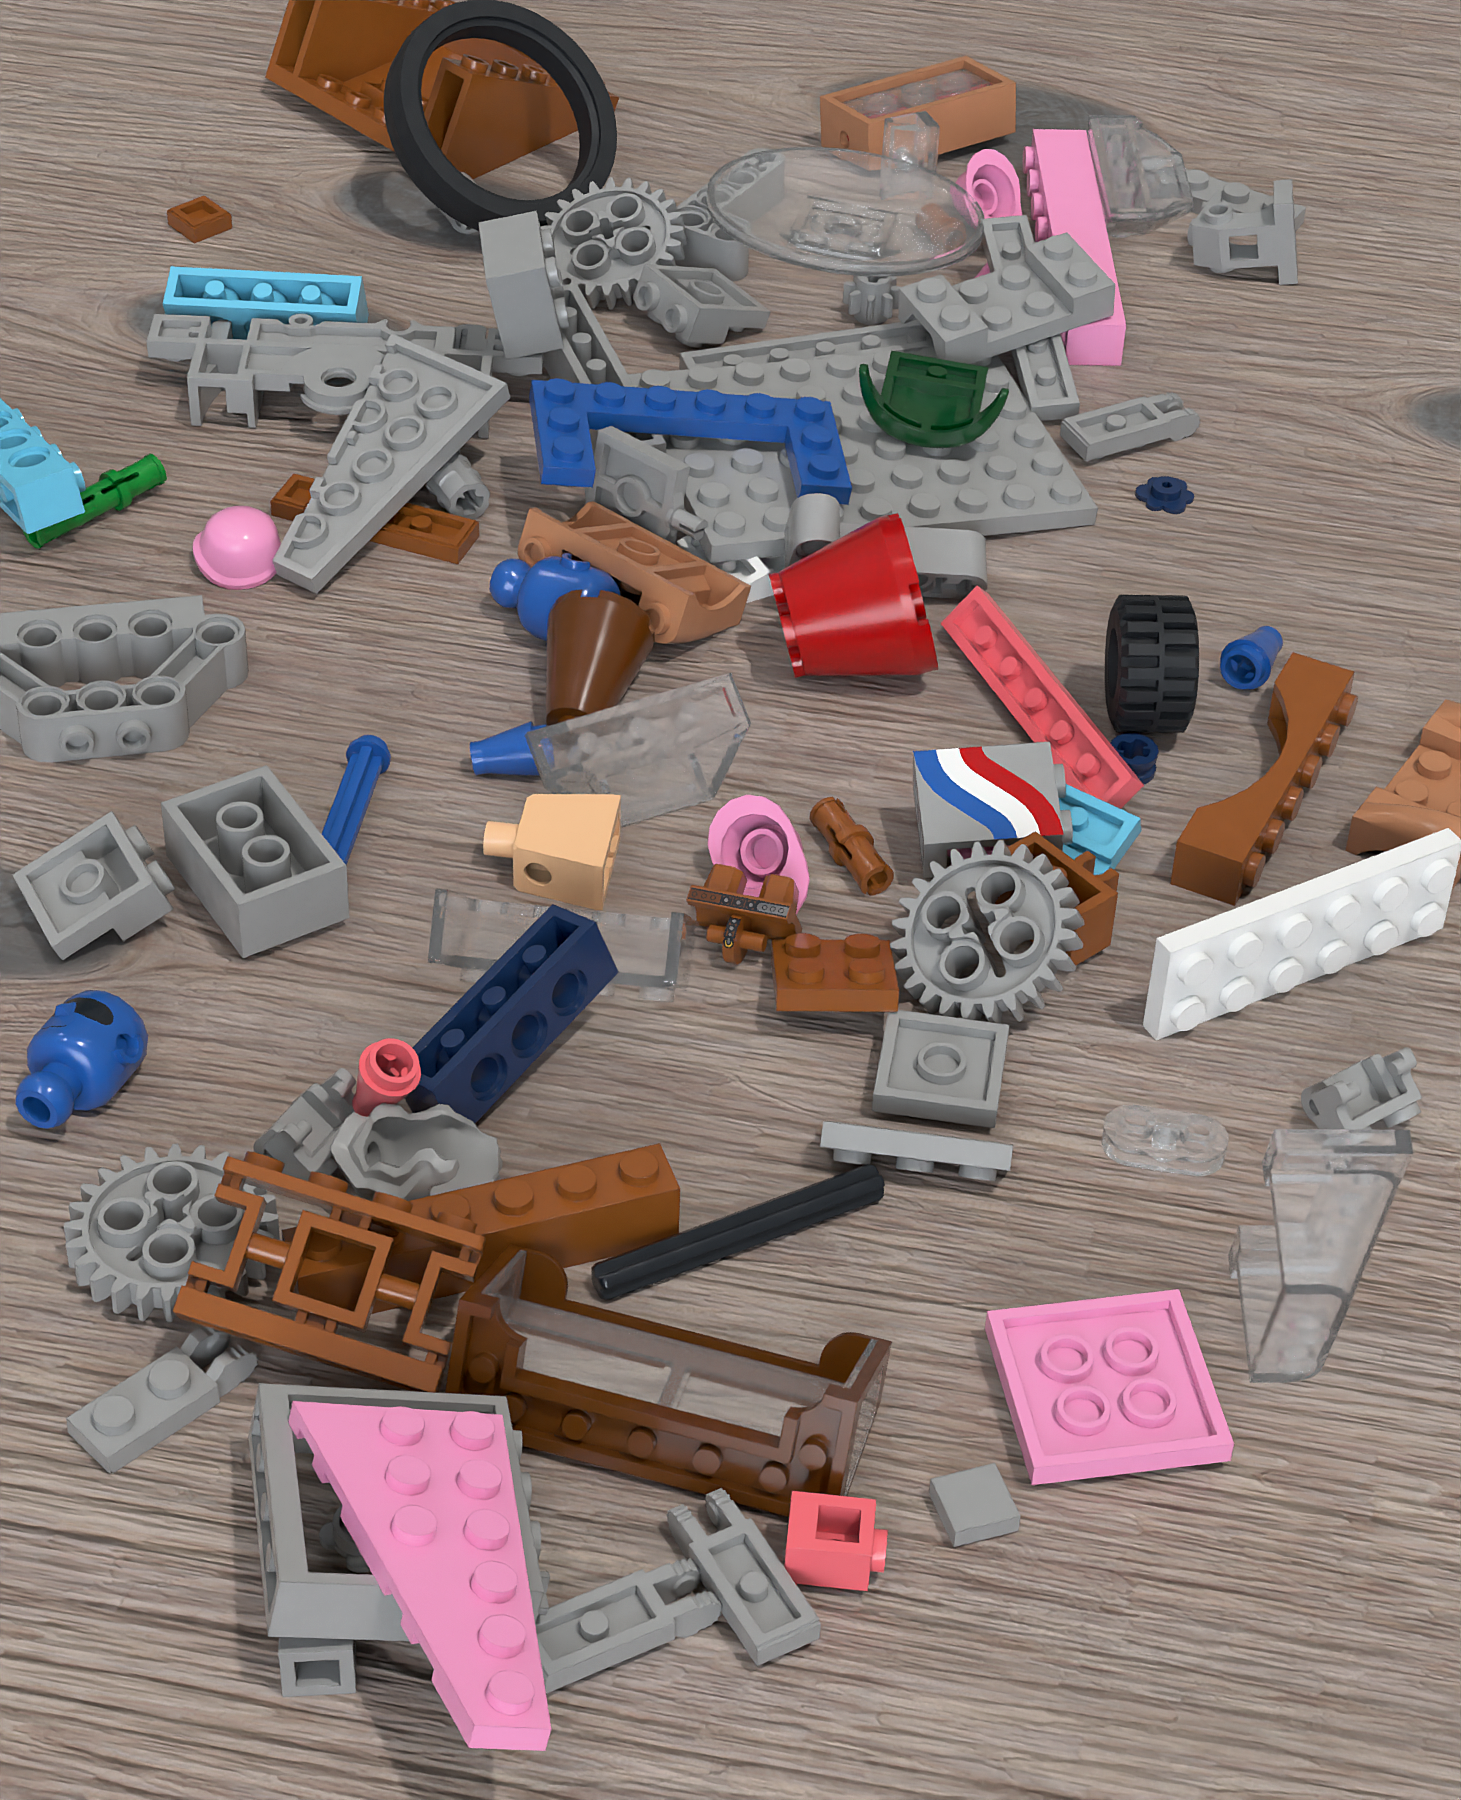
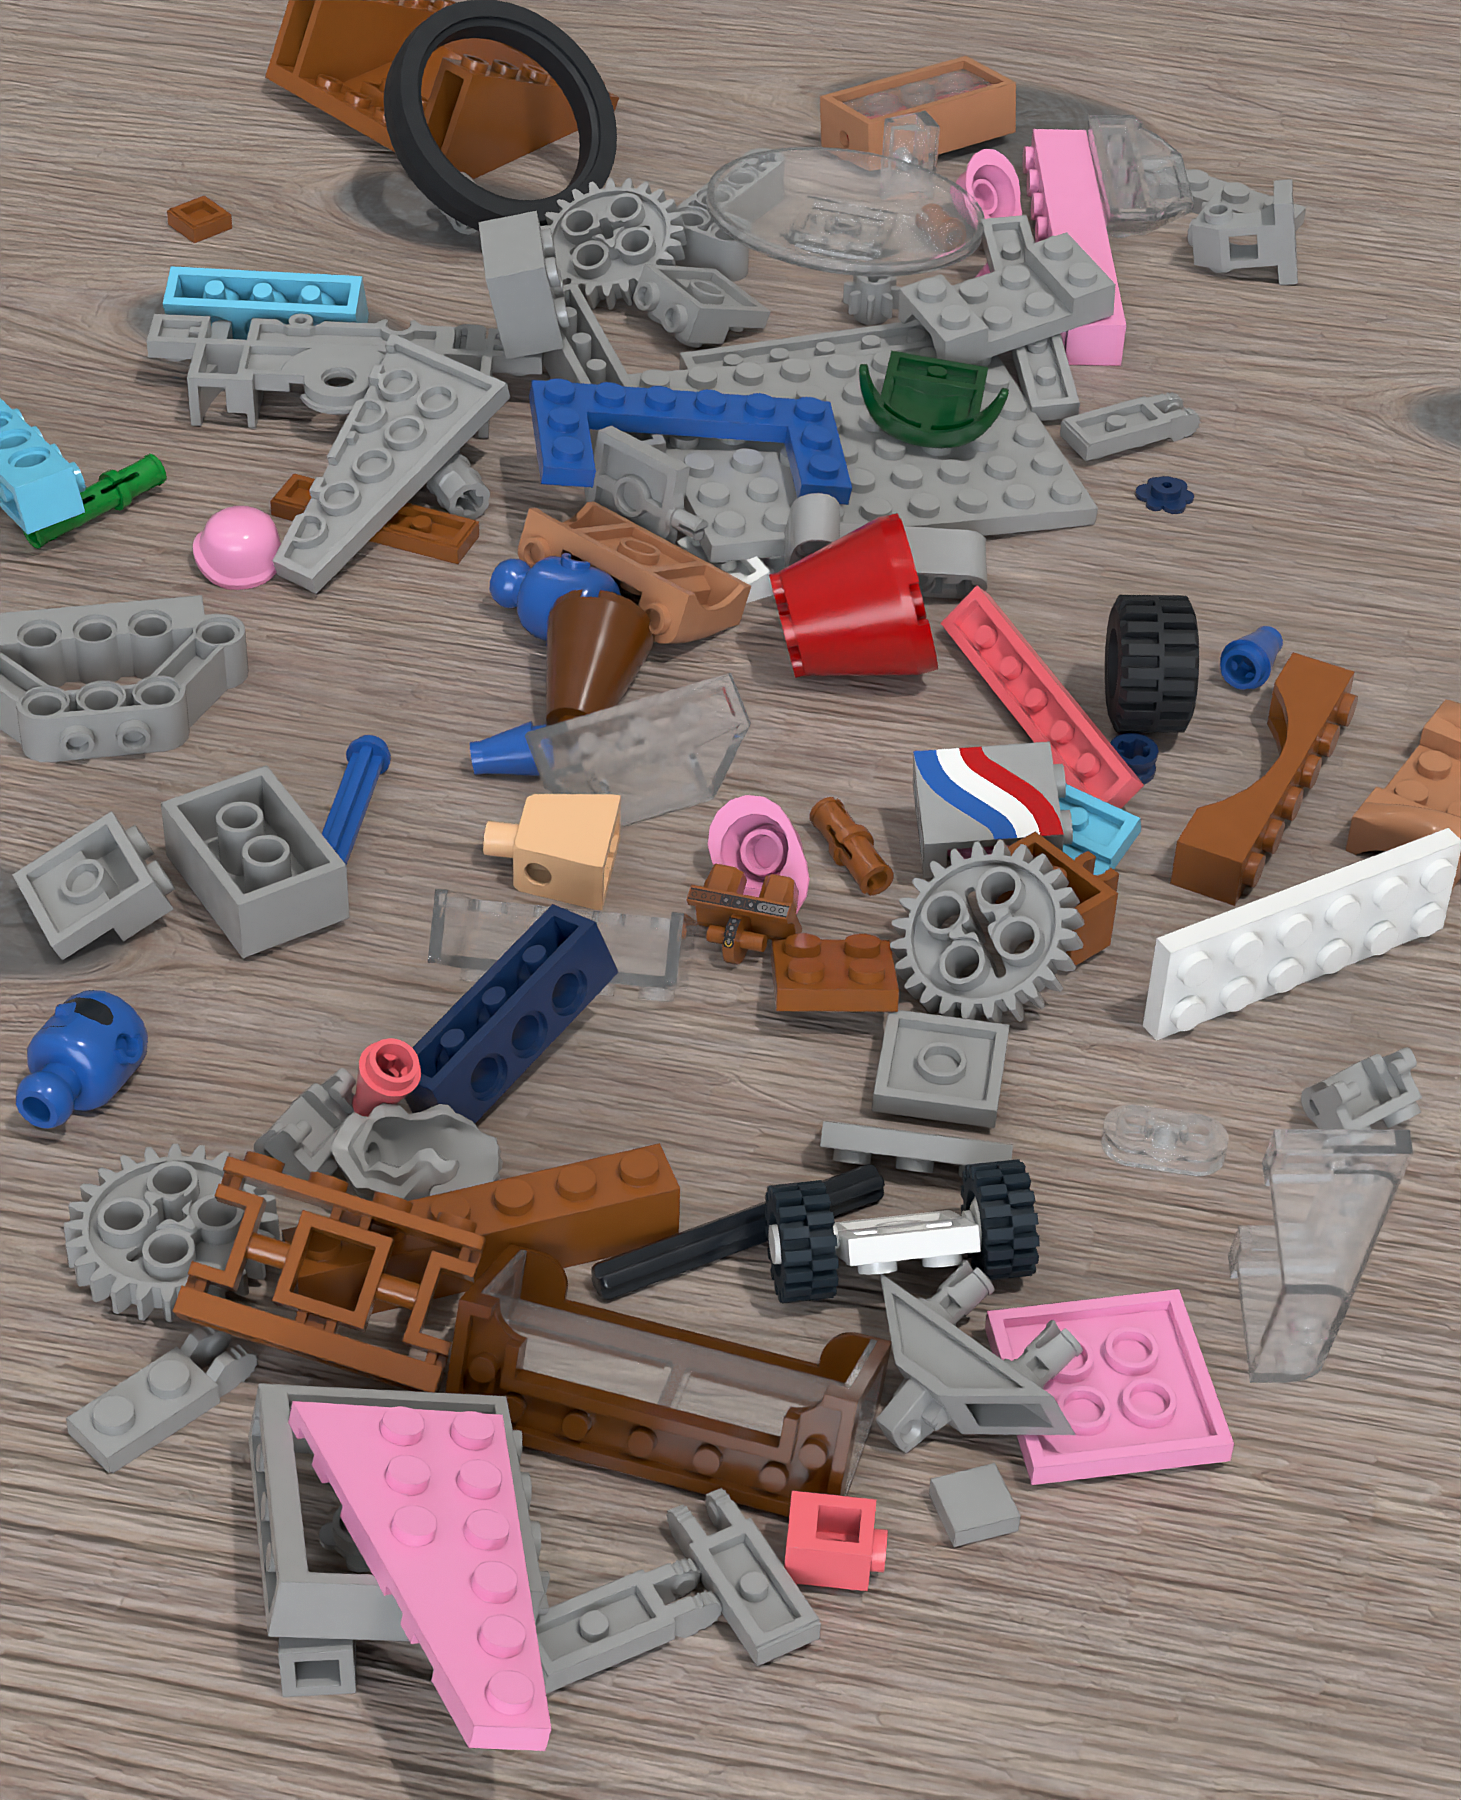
none -> black plate [765,1159,1040,1304]
none -> light grey connector [876,1260,1083,1454]

